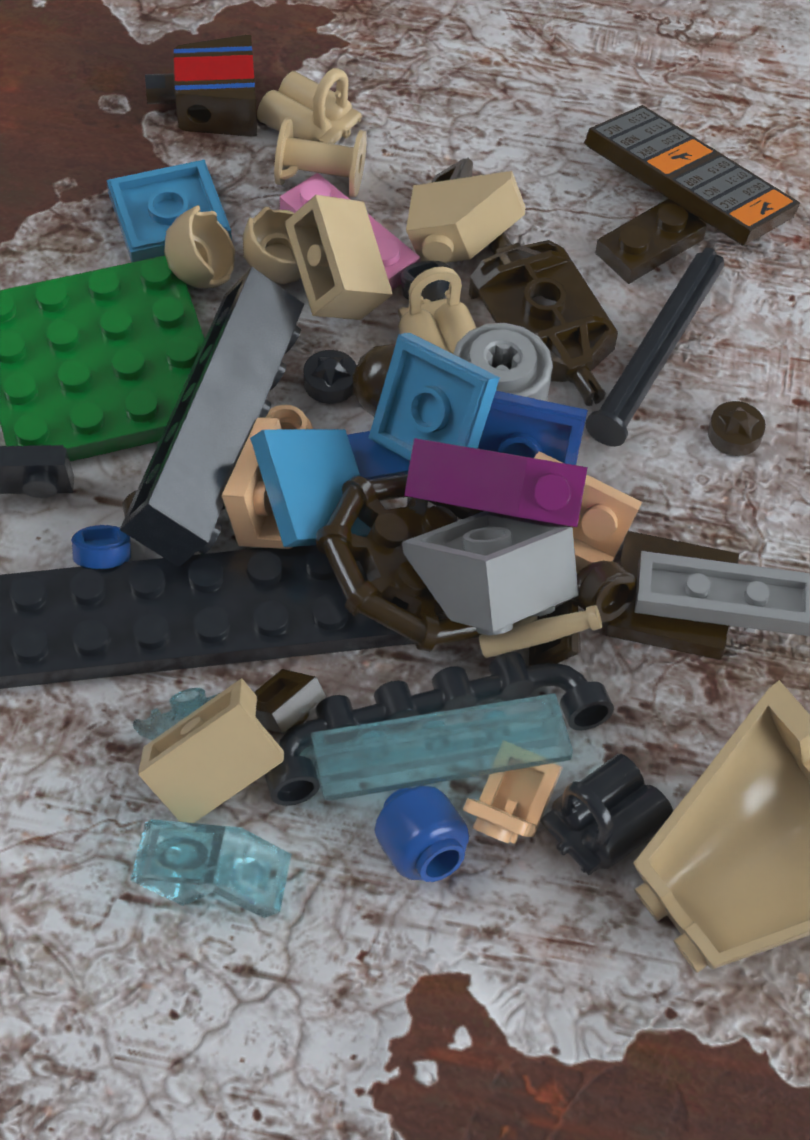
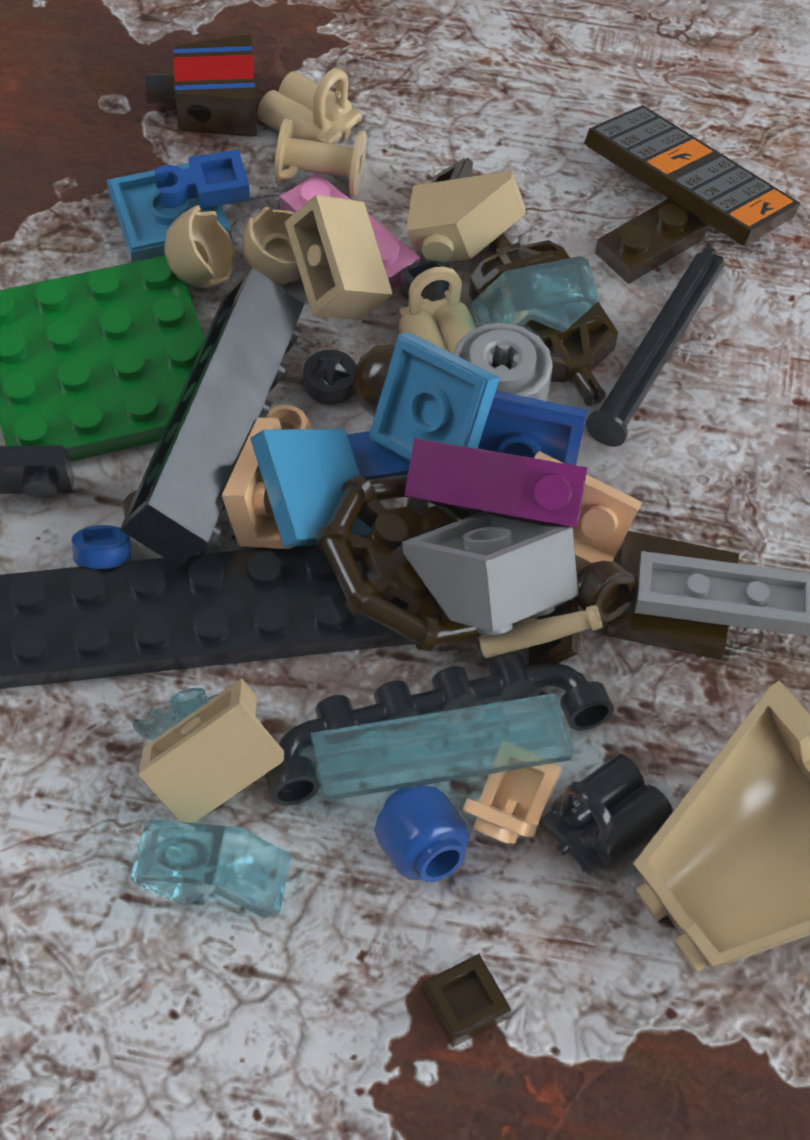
dark brown plate [254,669,326,734] -> none
dark brown tile [708,401,766,456] -> none
none -> blue plate [155,149,250,208]
none -> dark brown tile [420,954,512,1048]
none -> clear light blue slope [471,256,599,332]

